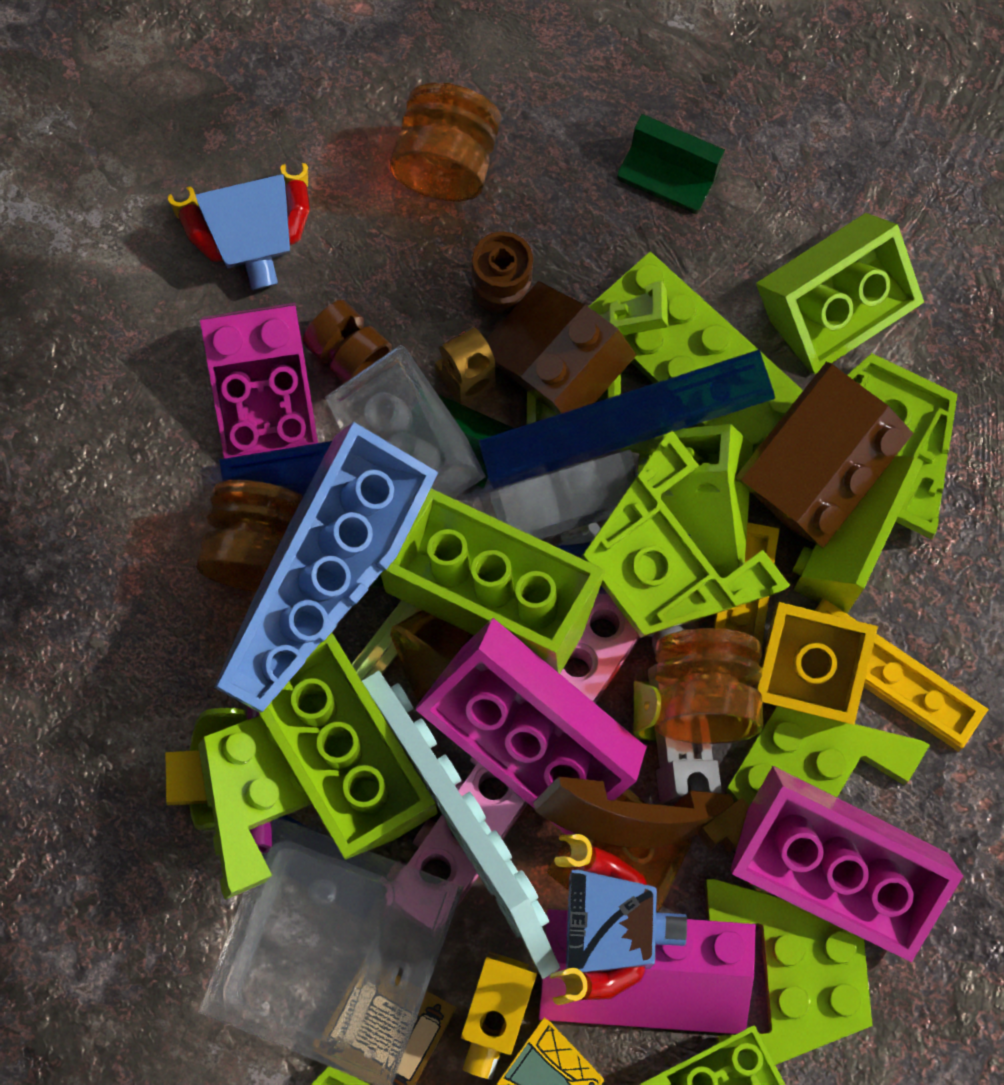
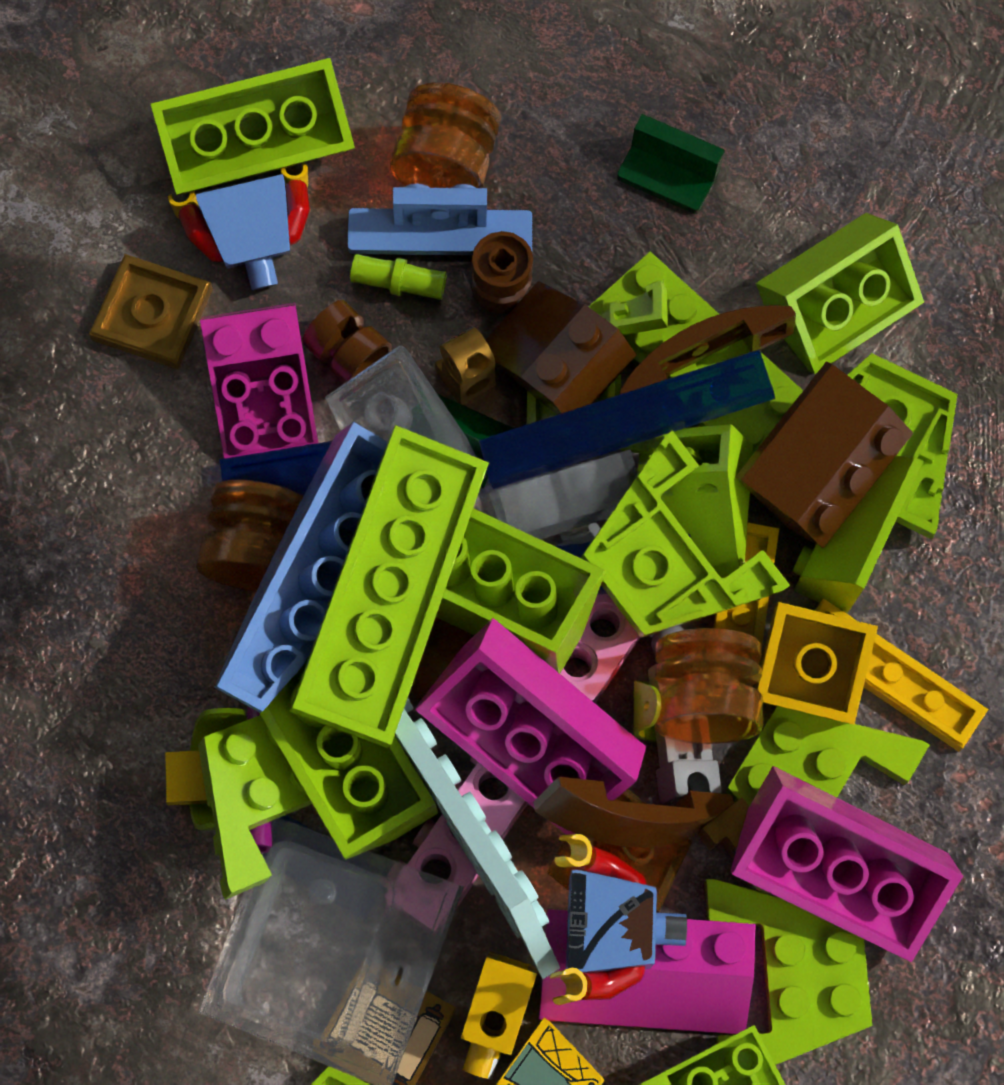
none -> pearl gold tile [89,254,213,370]
none -> lime slope [151,58,355,196]
none -> lime plate [289,425,489,748]
none -> medium blue bracket [348,183,532,255]
none -> lime pin [350,254,447,300]
none -> reddish brown slope [619,305,796,415]

